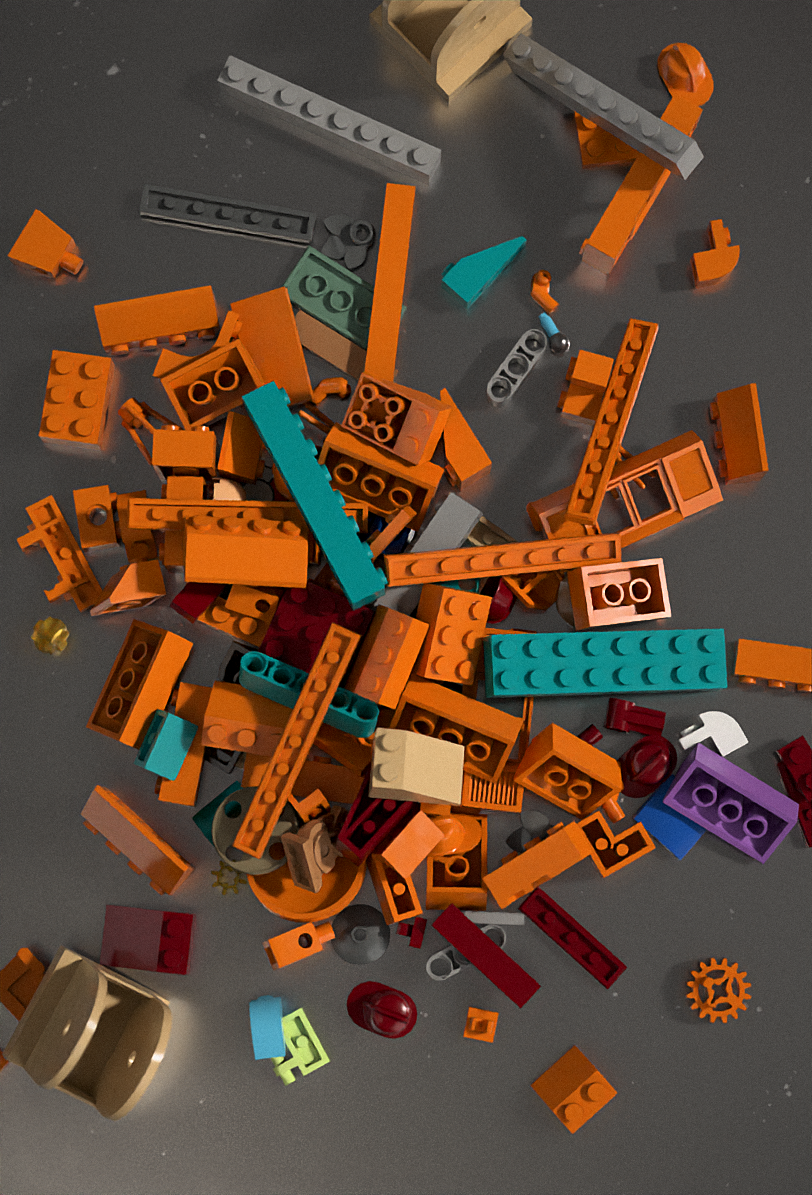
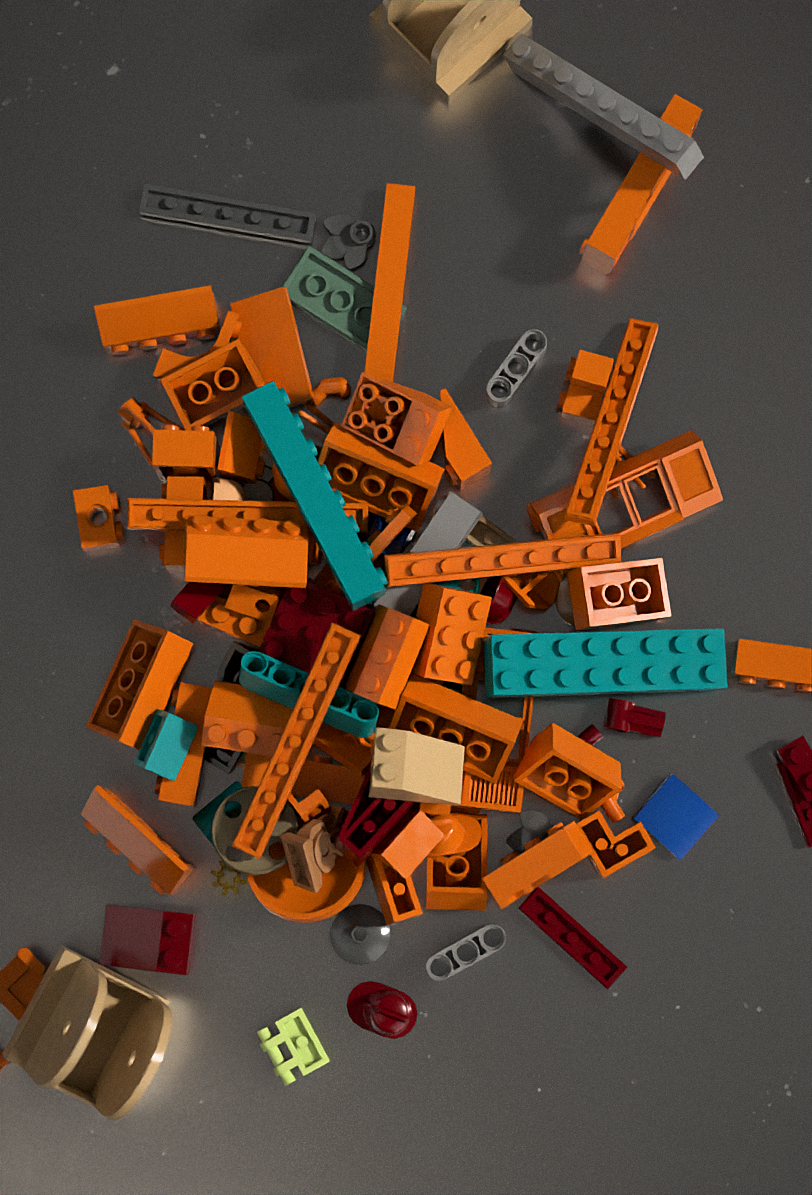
orange torso [7,209,83,279] -> none
orange hinge [16,495,102,613] -> none
clear yellow gear [31,616,70,655] -> none
orange brick [39,350,115,451] -> none
orange slope [90,557,166,616] -> none
orange brick [117,490,158,563] -> none
light grey brick [217,55,441,185] -> none
medium azure brick [249,995,286,1060] -> none
orange torso [262,922,335,971] -> none
medium nougat tile [295,310,398,381] -> none
dark red tile [396,917,427,949] -> none
dark red tile [431,903,541,1009] -> none
teal slope [441,236,527,310] -> none
light grey tile [463,911,525,925] -> none
orange tile [463,1006,499,1043] -> none
orange arm [530,270,559,315] -> none
orange slope [530,1045,618,1134] -> none
piece [538,312,570,353] -> none
orange plate [574,111,640,169] -> none
dark red piece [618,735,678,798] -> none
orange piece [657,43,714,106] -> none
medium lavender slope [663,742,799,864] -> none
white brick [676,711,749,757] -> none
orange gear [685,957,751,1023] -> none
orange brick [690,219,740,288] -> none
orange slope [710,383,769,485] -> none

